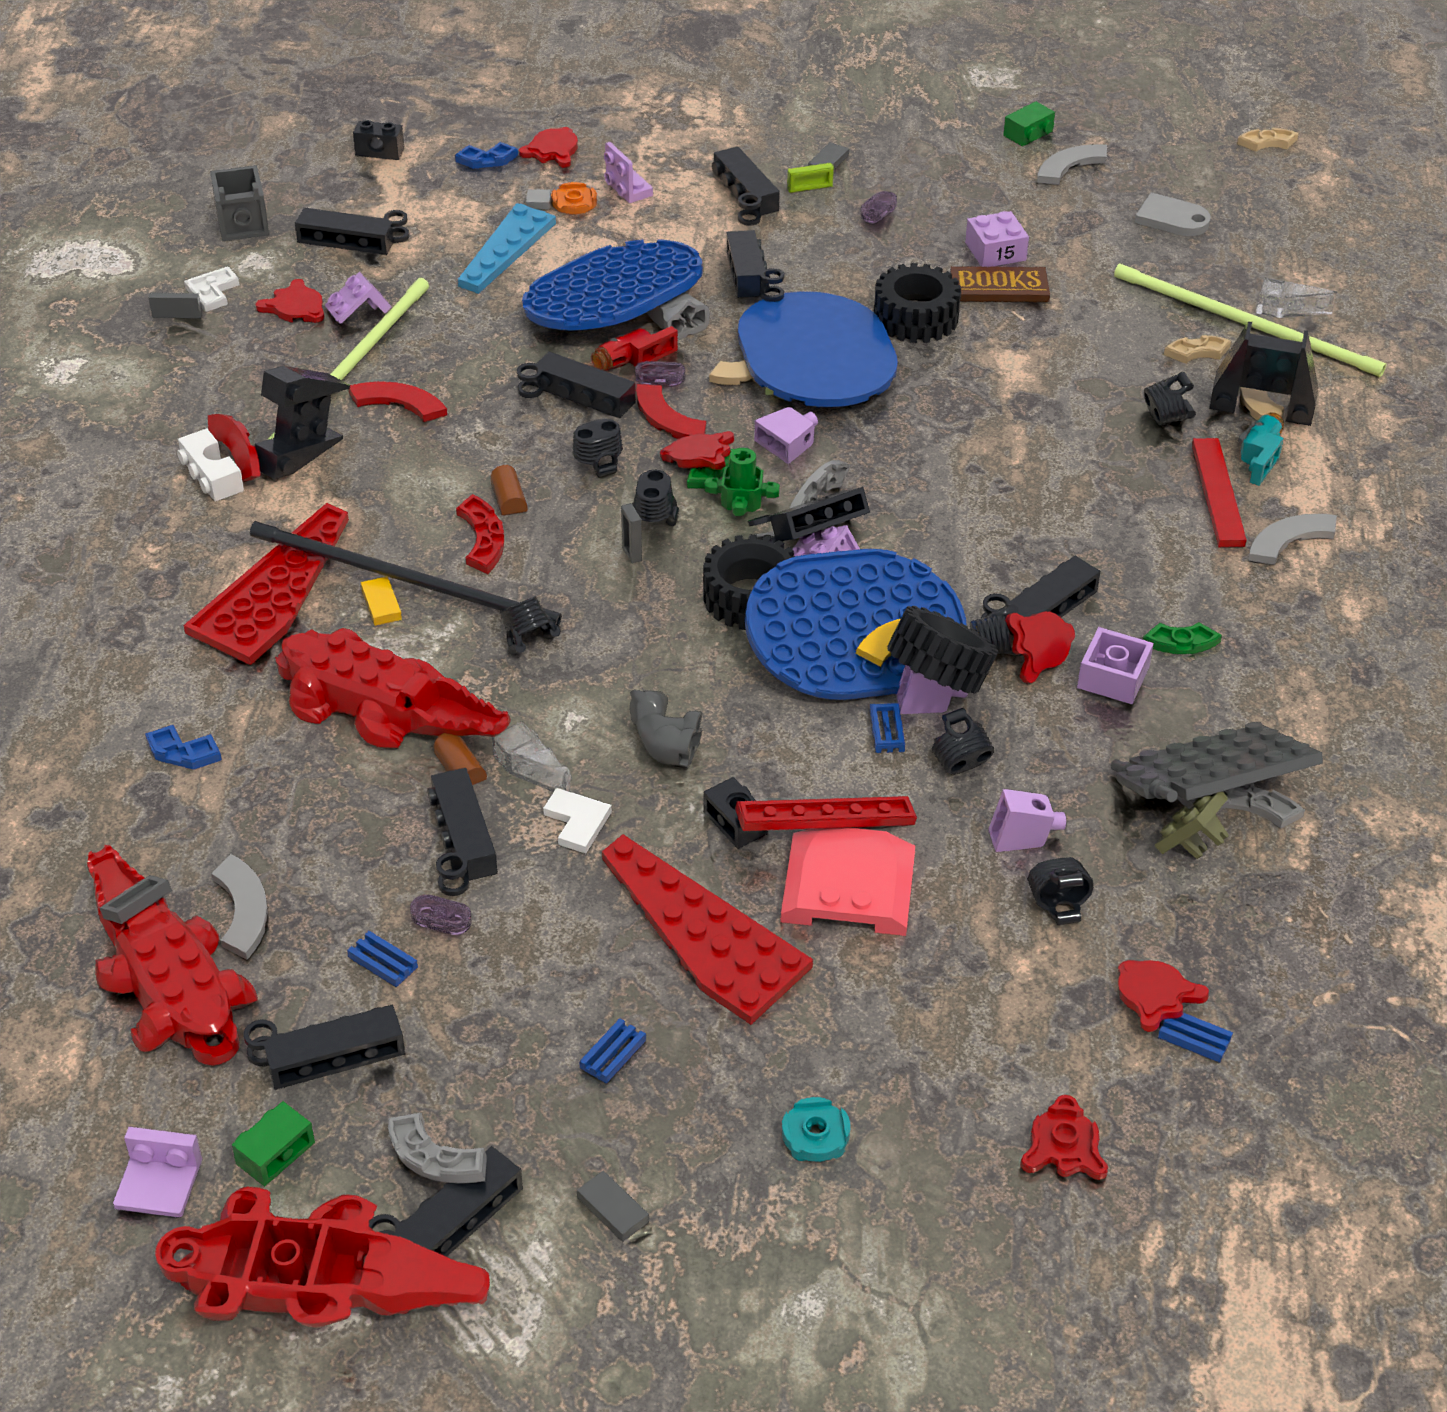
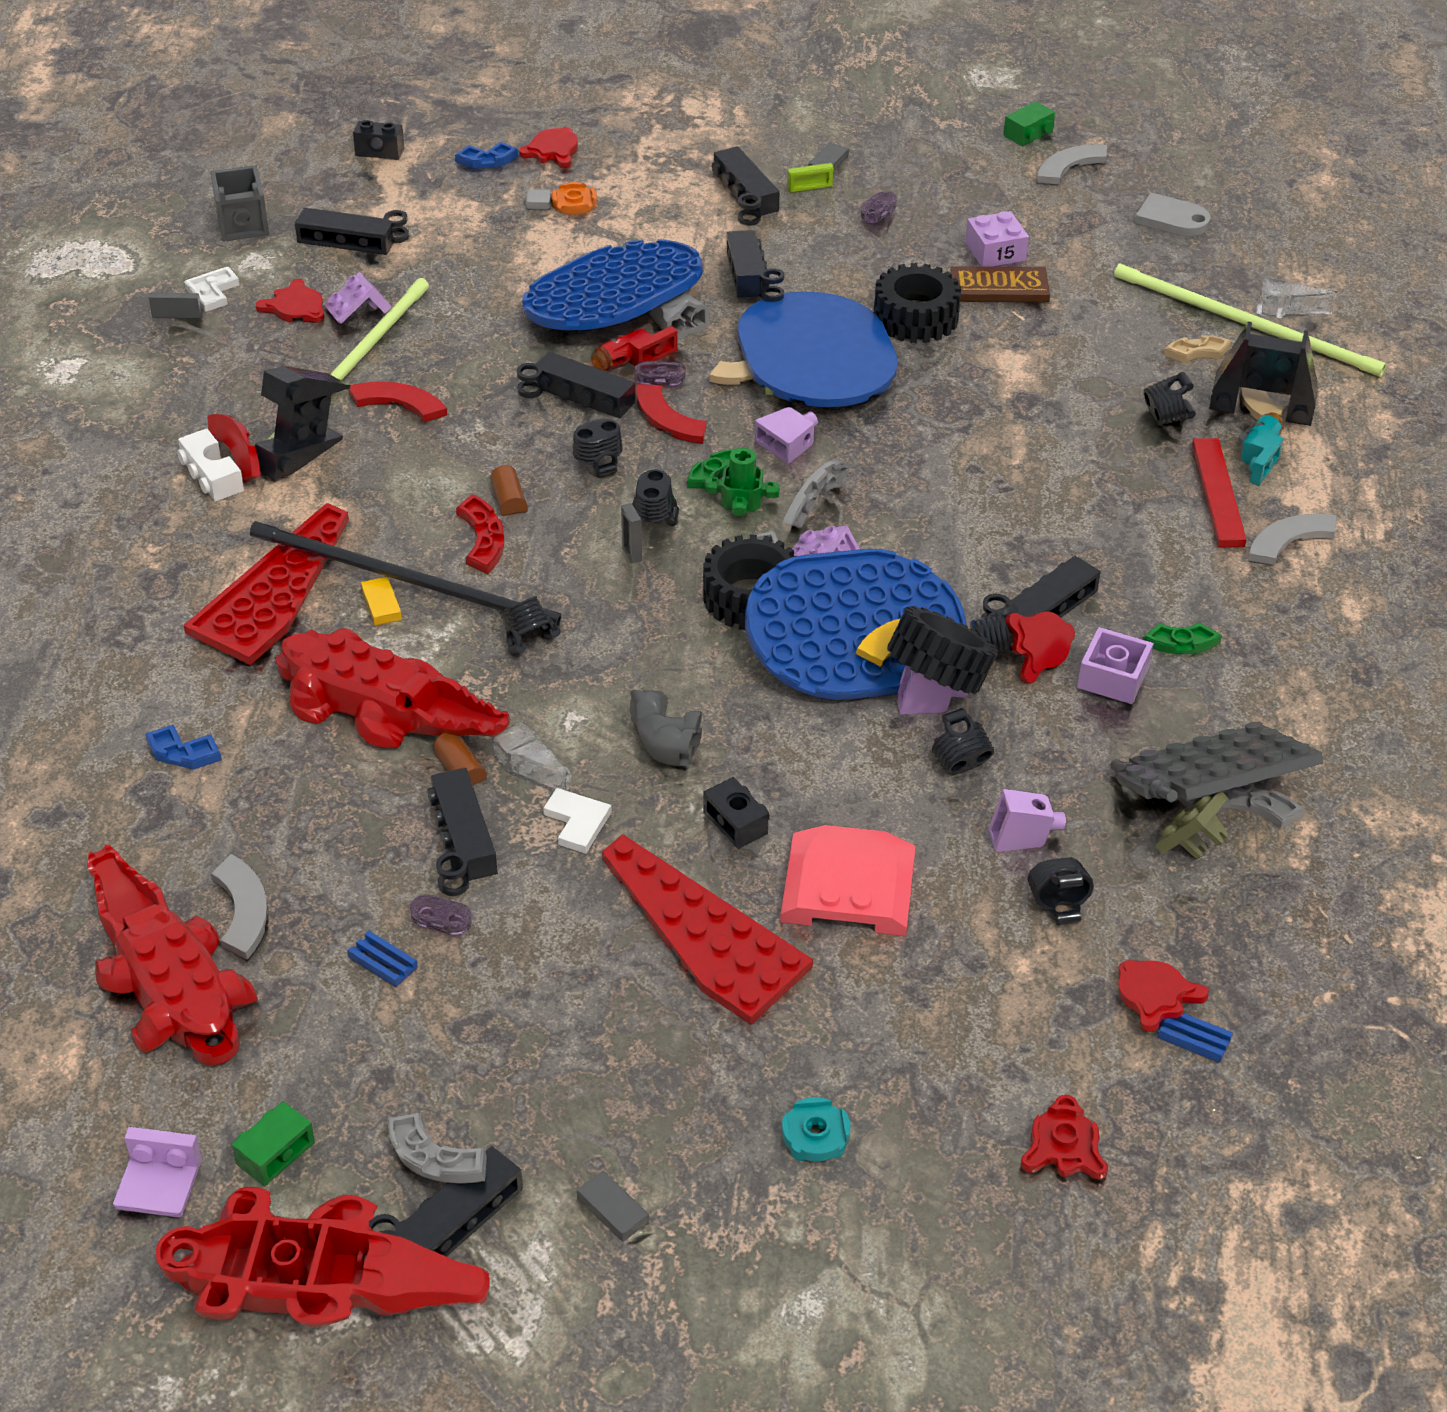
dark grey tile [99,875,172,924] -> none
black hinge [243,1004,406,1090] -> none
dark azure wing [458,203,556,294] -> none
blue tile [580,1018,646,1084] -> none
lavender bracket [604,142,653,204] -> none
red tile [660,431,735,470] -> none
red tile [735,796,917,831] -> none
black hinge [747,487,870,543] -> none
blue tile [869,703,905,753] -> none
tan tile [1237,128,1299,152] -> none

